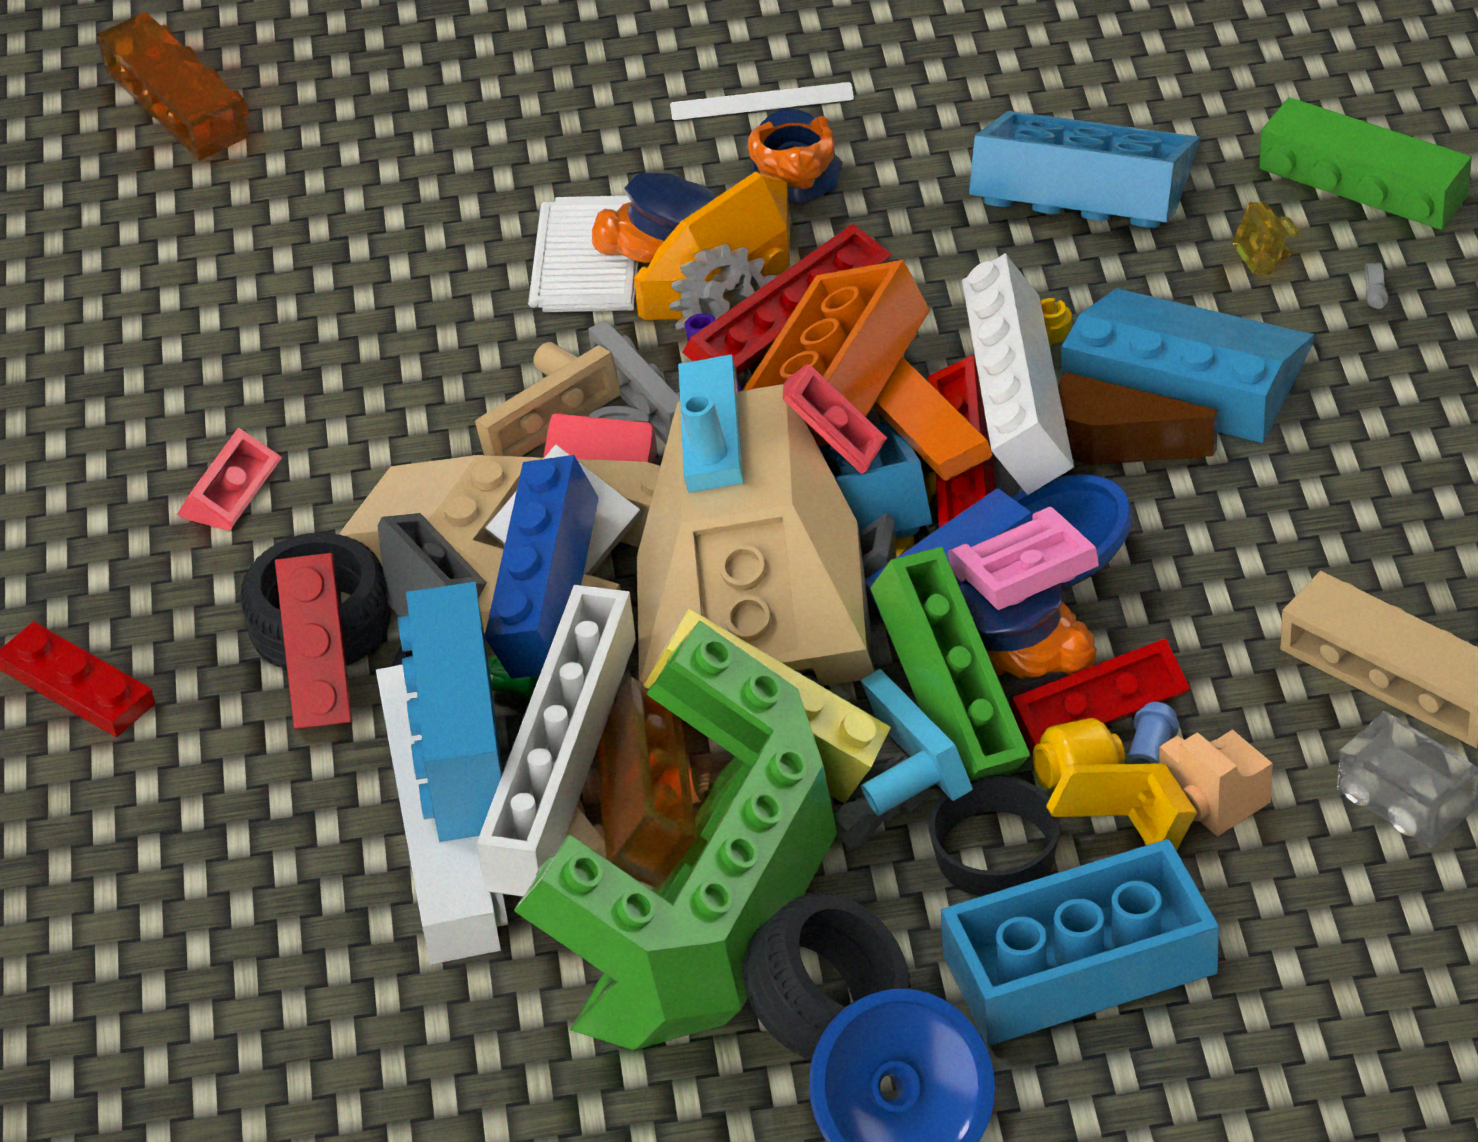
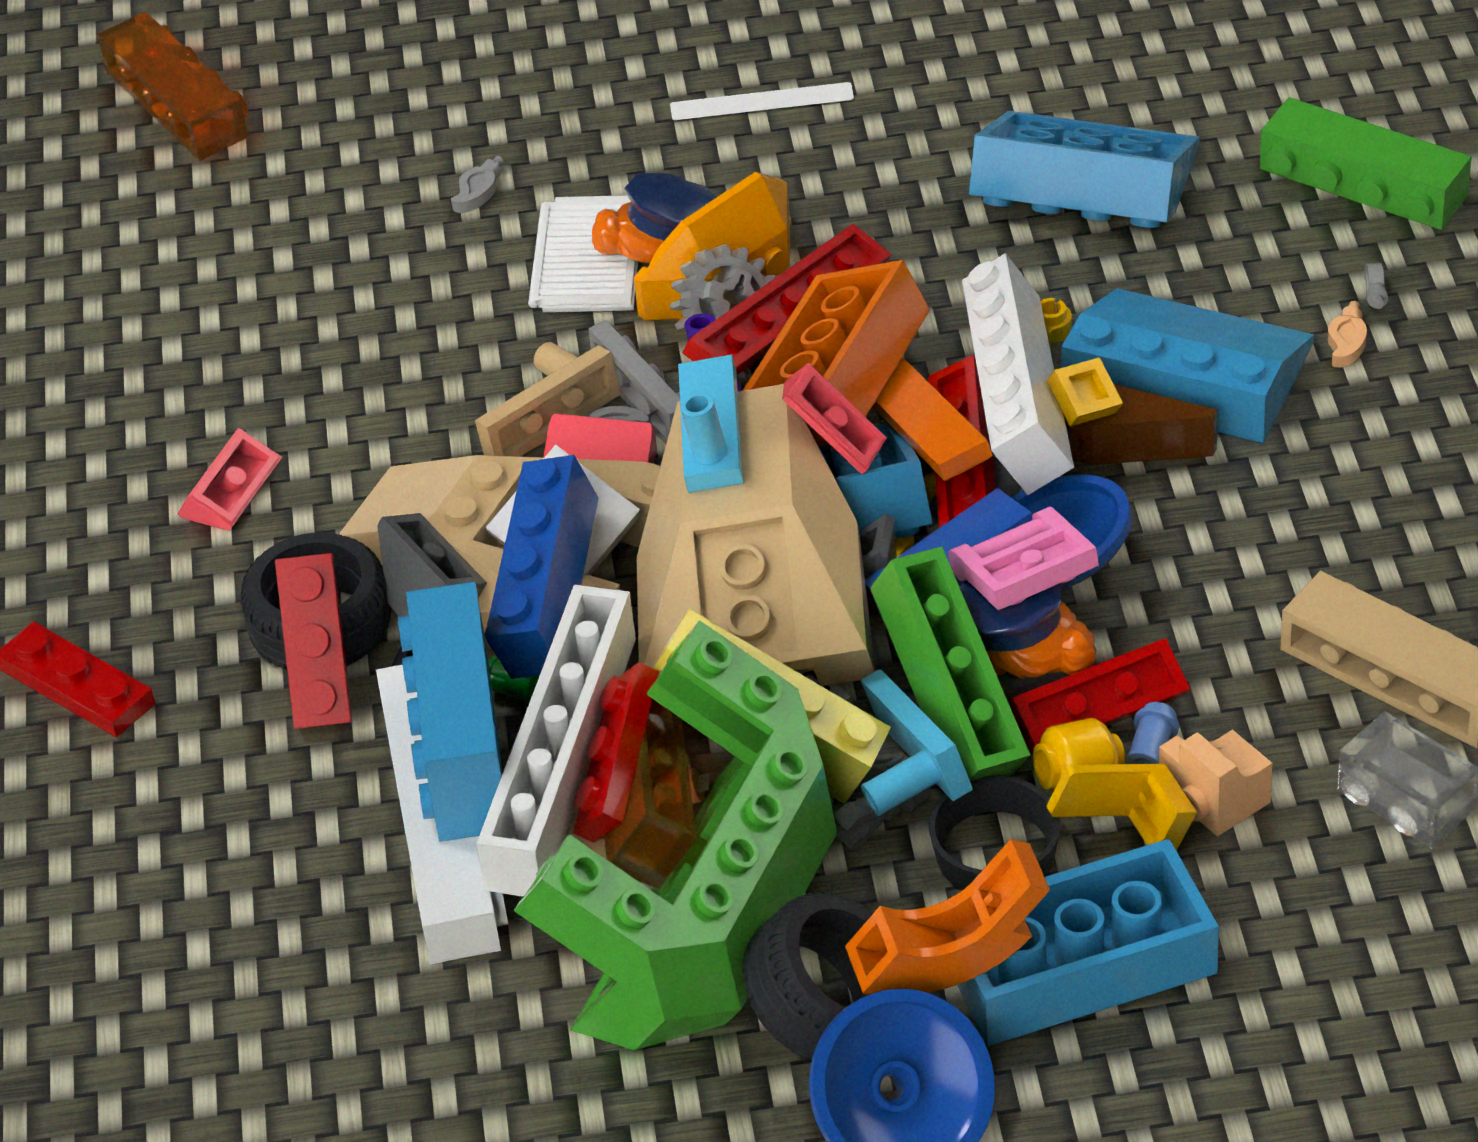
piece [748,109,843,204] -> none
clear yellow tile [1232,202,1300,274] -> none
none -> light grey piece [451,156,504,213]
none -> red plate [573,662,659,842]
none -> orange arch [845,839,1050,995]
none -> yellow plate [1047,357,1123,427]
none -> light nougat piece [1327,301,1367,367]

